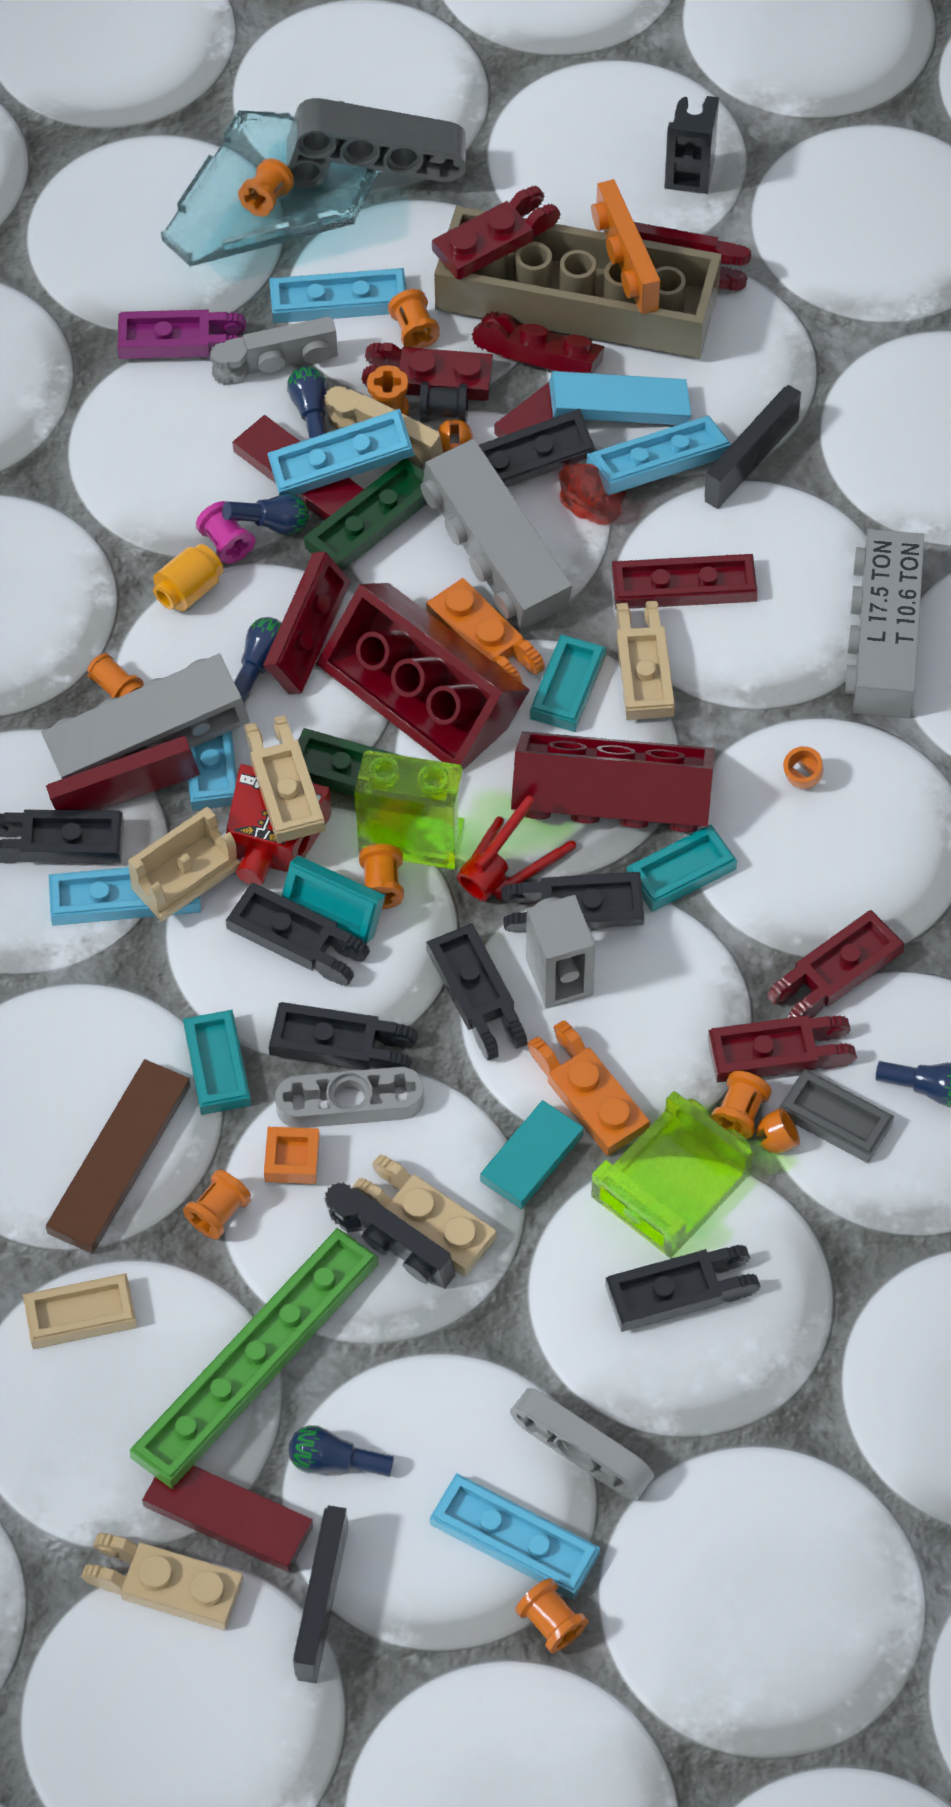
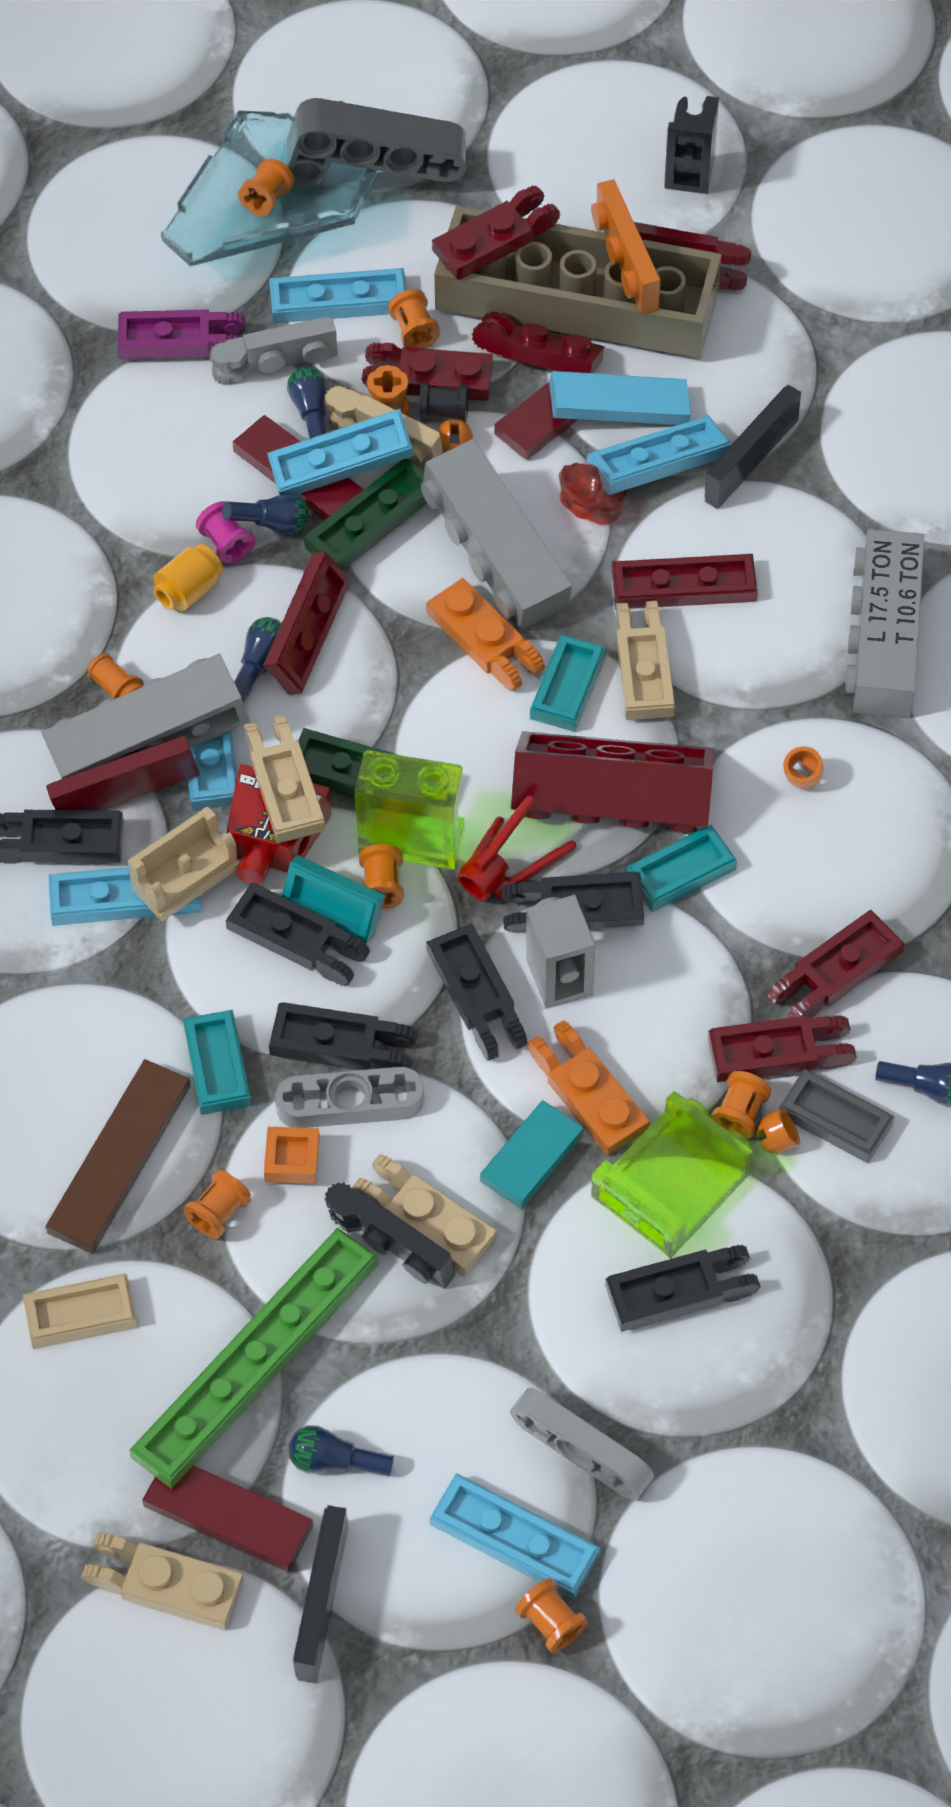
dark red slope [316,583,530,773] -> none
black tile [479,409,596,487] -> none

